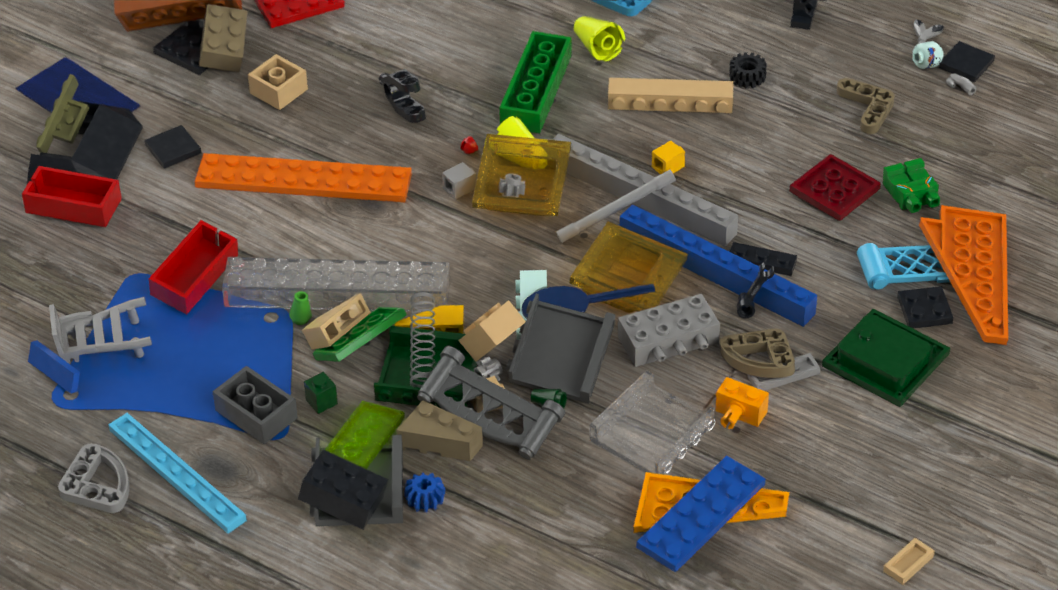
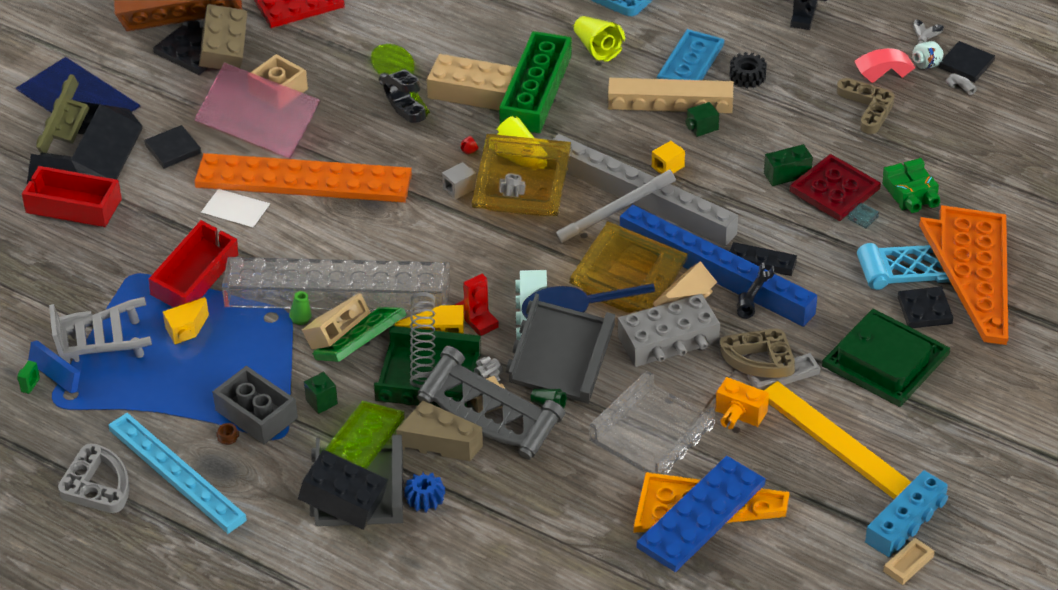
tan brick [459,300,526,362] -> none
none -> green plate [17,360,40,394]
none -> yellow slope [163,297,209,344]
none -> clear pink piece [194,63,321,159]
none -> white sticker [201,189,270,227]
none -> reddish brown plate [216,423,240,445]
none -> clear neon green piece [371,44,430,116]
none -> tan brick [427,54,517,111]
none -> red bracket [455,273,499,336]
none -> tan slope [652,261,717,307]
none -> dark azure tile [657,29,724,80]
none -> dark green brick [685,102,719,137]
none -> dark green brick [764,144,813,187]
none -> yellow tile [764,381,911,499]
none -> clear light blue tile [848,203,879,229]
none -> coral brick [854,48,915,84]
none -> dark azure brick [865,470,948,557]

